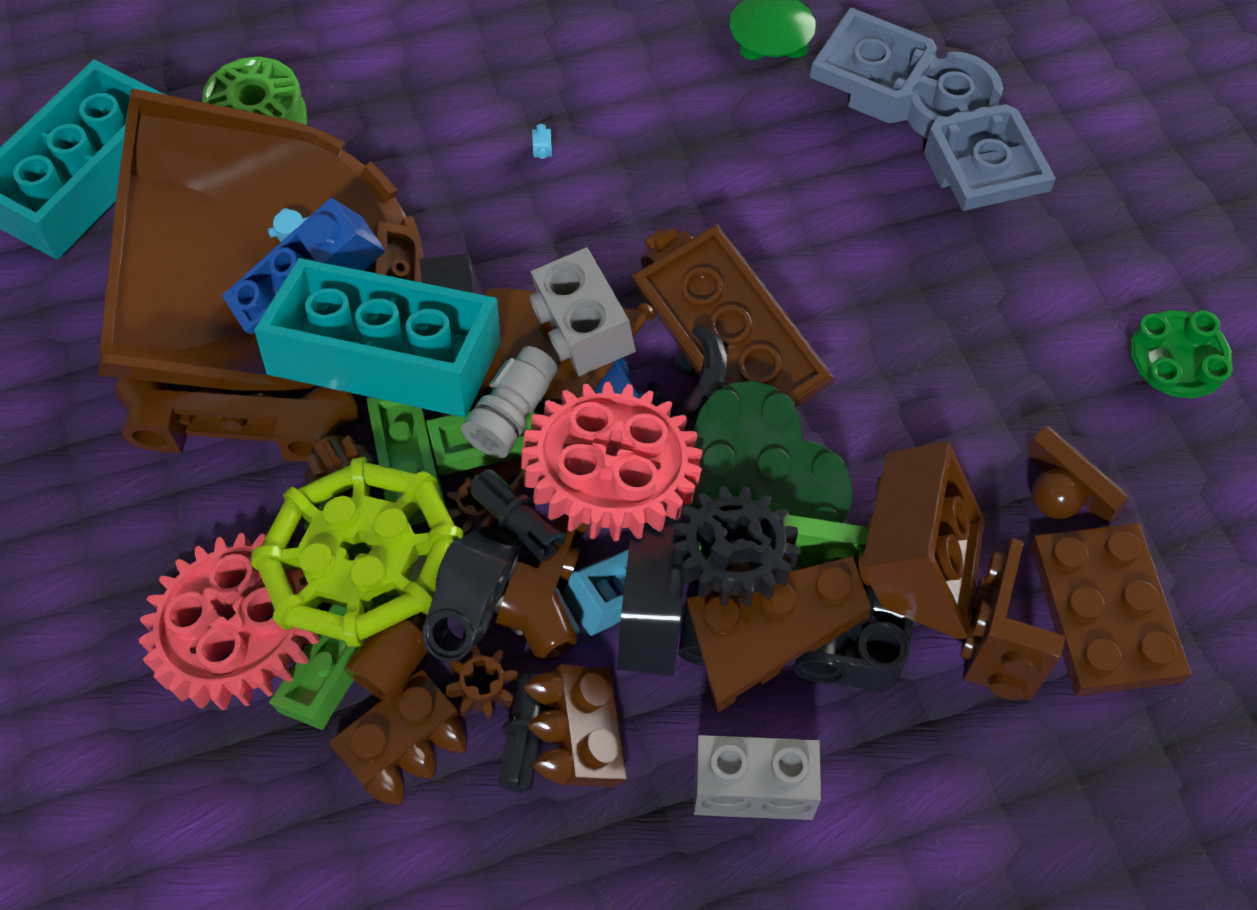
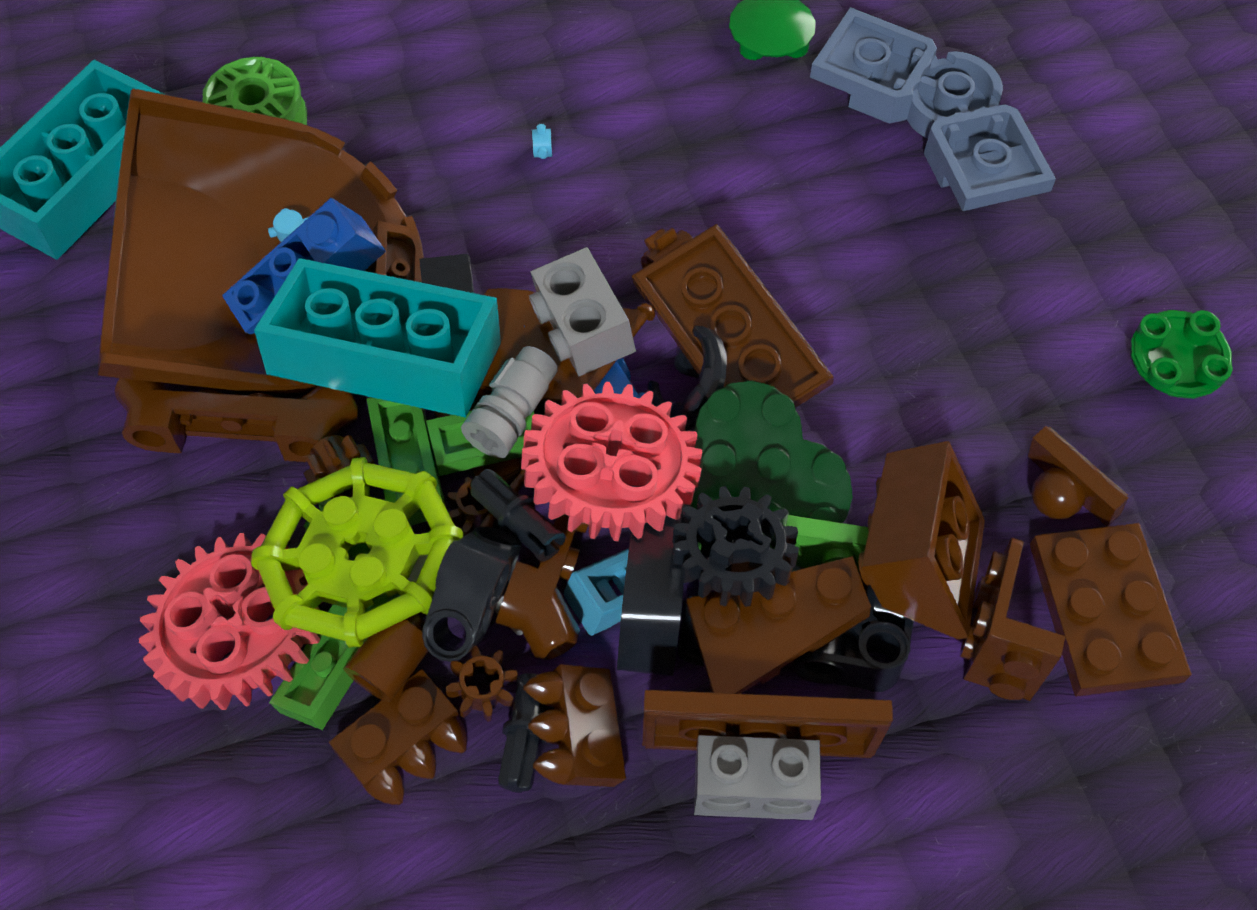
none -> reddish brown tile [642,690,893,758]

